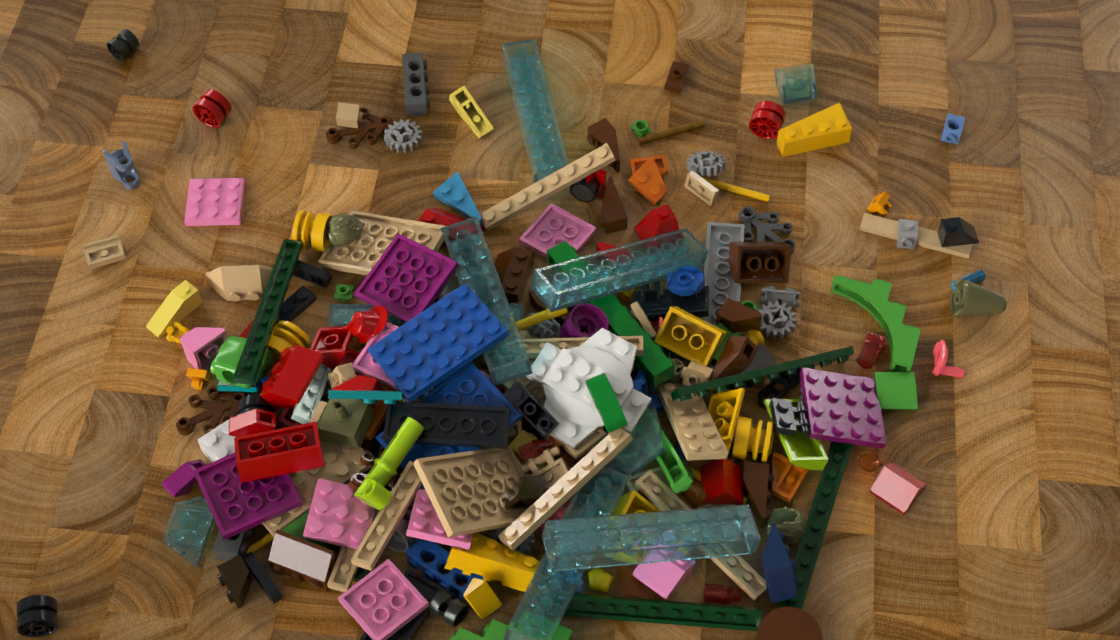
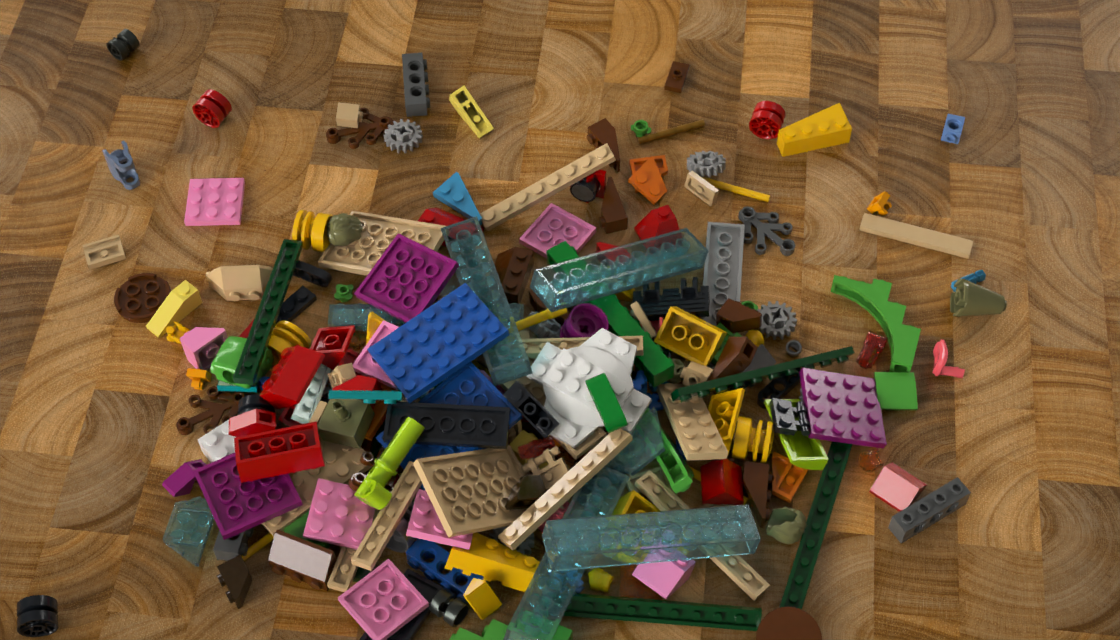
black beam [242,552,283,604] -> none
red piece [346,305,388,343] -> none
clear light blue brick [502,39,569,183] -> none
blue tile [667,266,705,296] -> none
clear orange slope [680,478,707,510] -> none
clear red hinge [703,583,742,604] -> none
reddish brown slope [729,242,791,283] -> none
light grey hinge [760,286,800,308] -> none
dark blue slope [761,524,799,603] -> none
clear light blue slope [774,63,818,104] -> none
light grey bracket [896,219,918,249] -> none
black slope [937,217,979,247] -> none
none -> reddish brown tile [114,273,171,323]
none -> dark grey hinge [786,340,802,357]
none -> dark grey brick [888,477,971,544]

